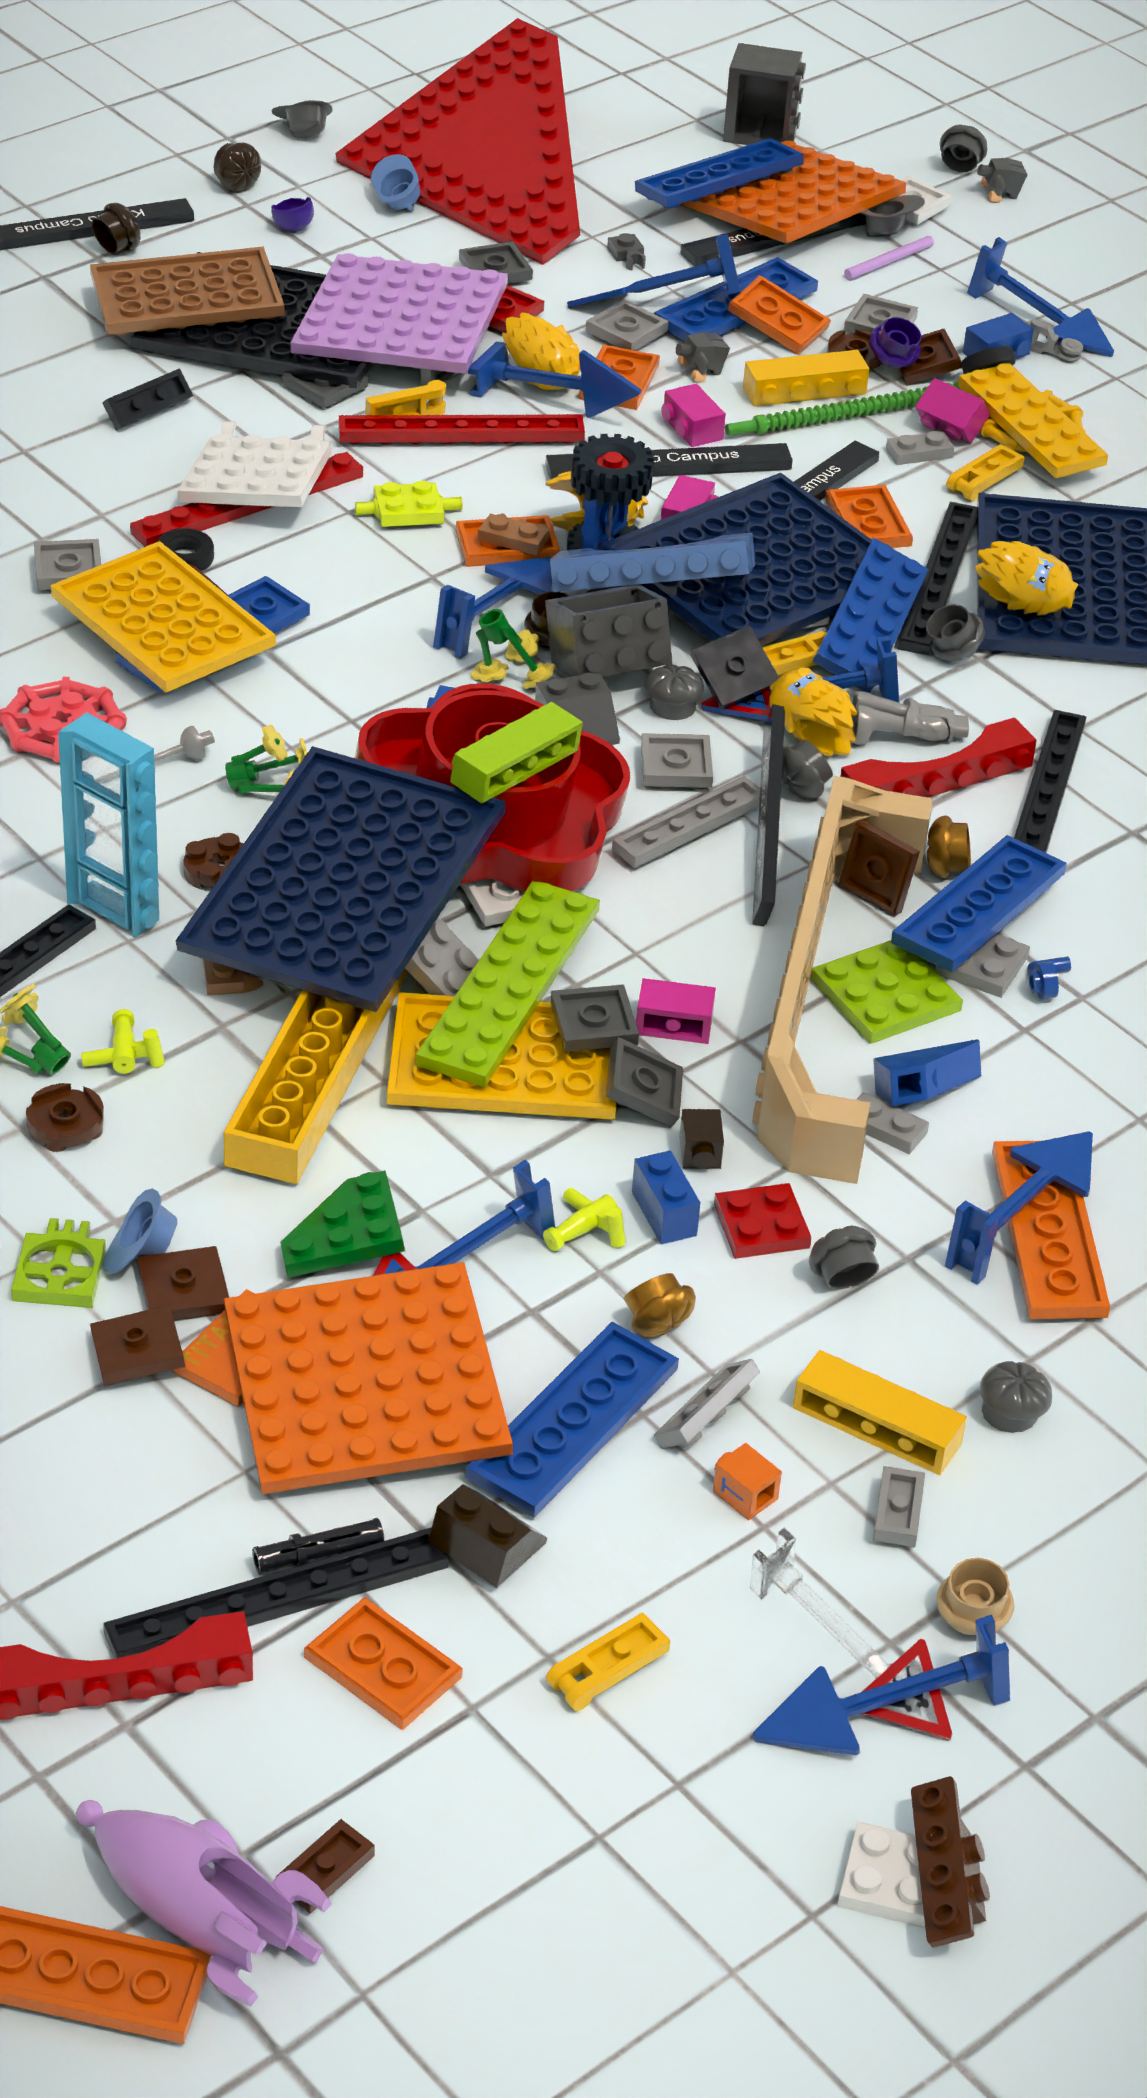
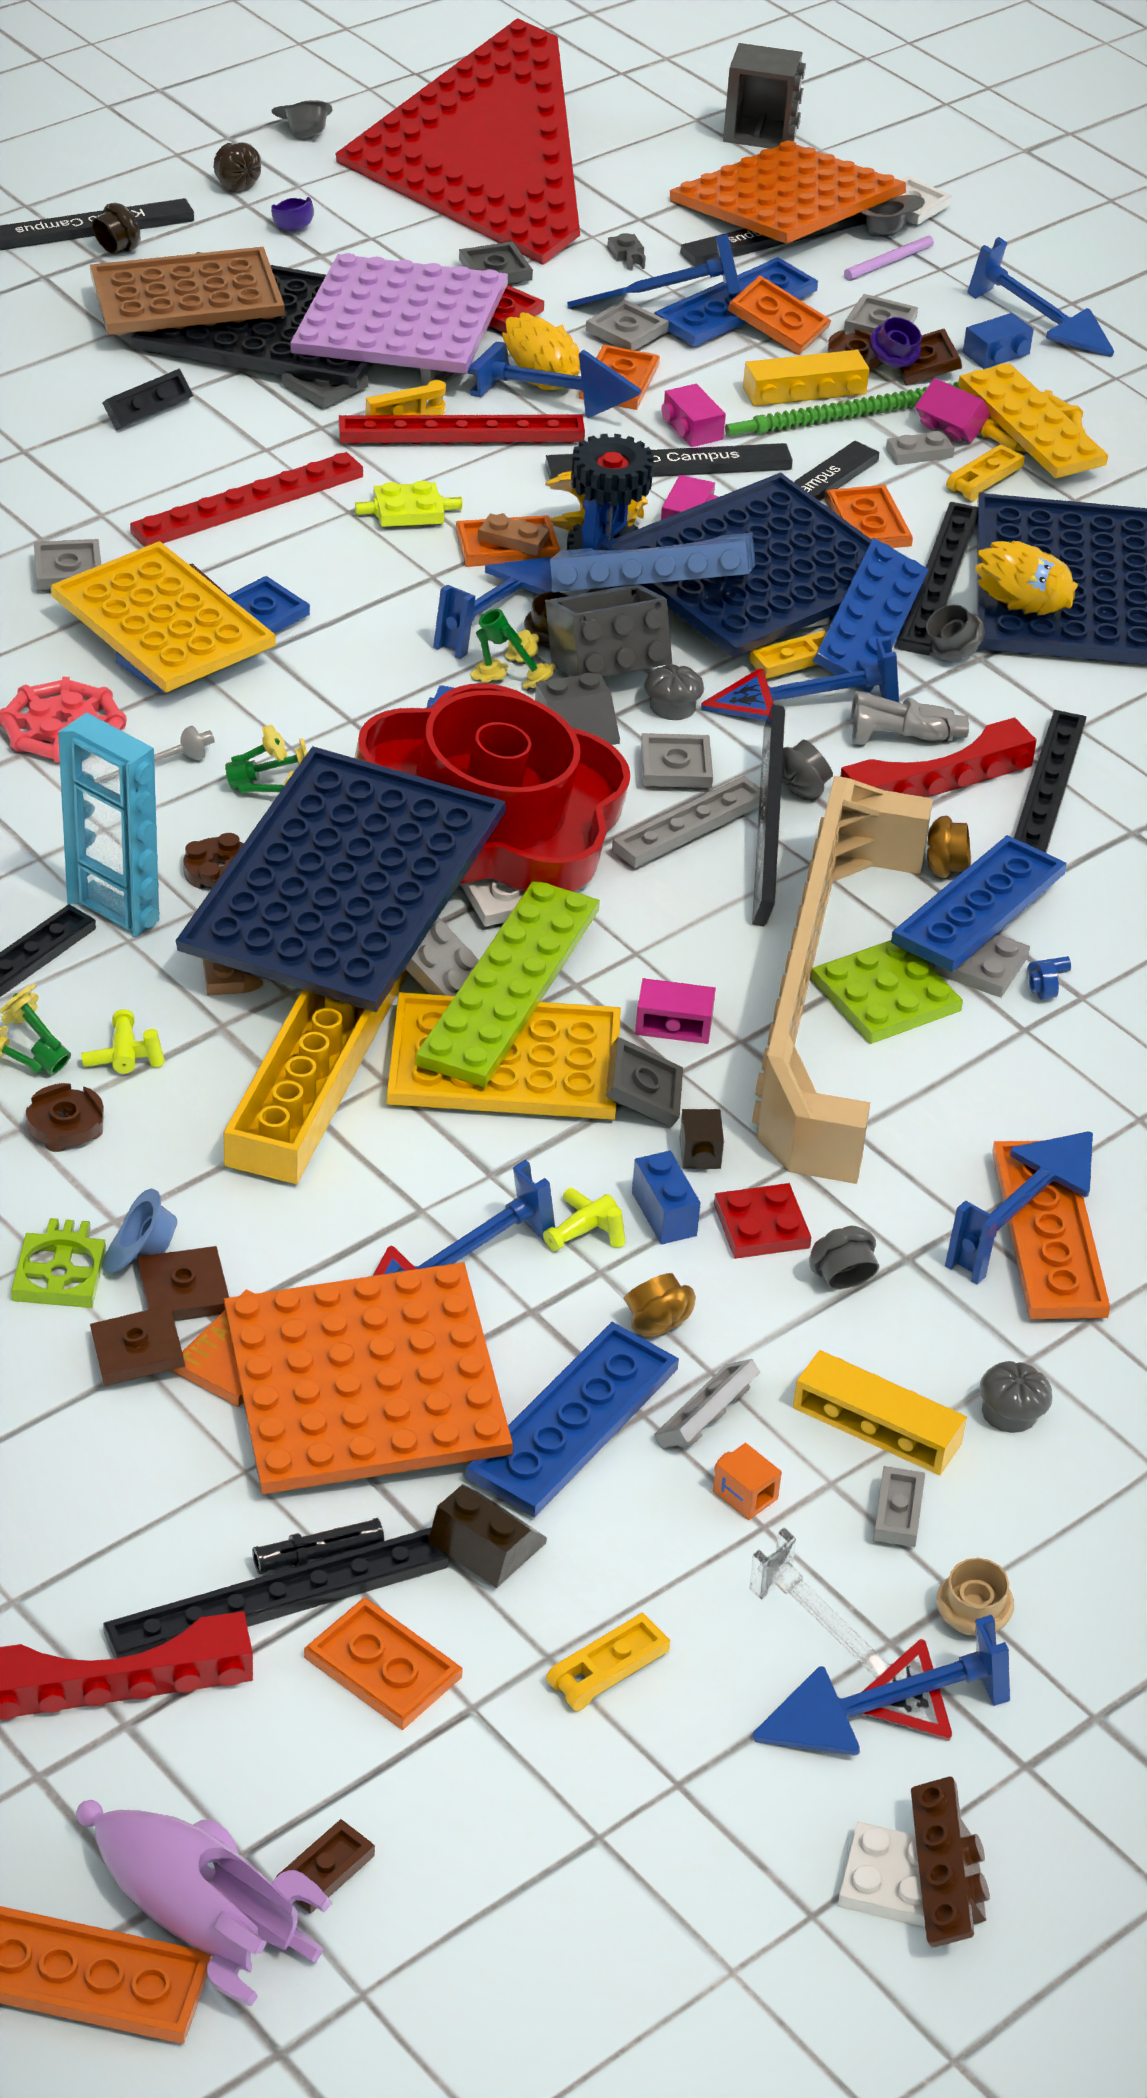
black tyre [157,528,214,571] -> none
white plate [177,421,332,507] -> none
green plate [280,1170,405,1278] -> none
medium blue piece [371,154,421,212] -> none
lime brick [450,702,583,804] -> none
dark grey plate [550,984,639,1052] -> none
blue plate [635,138,804,209] -> none
dark grey piece [676,332,730,382] -> none
black plate [690,625,779,711] -> none
yellow head [769,667,857,757] -> none
reddish brown plate [839,820,920,916] -> none
light grey plate [856,1092,929,1155] -> none
blue slope [873,1039,981,1106] -> none
dark grey piece [939,124,988,172] -> none
black tyre [961,346,1015,374] -> none
dark grey piece [977,158,1028,203] -> none
light grey piece [1030,319,1083,362] -> none

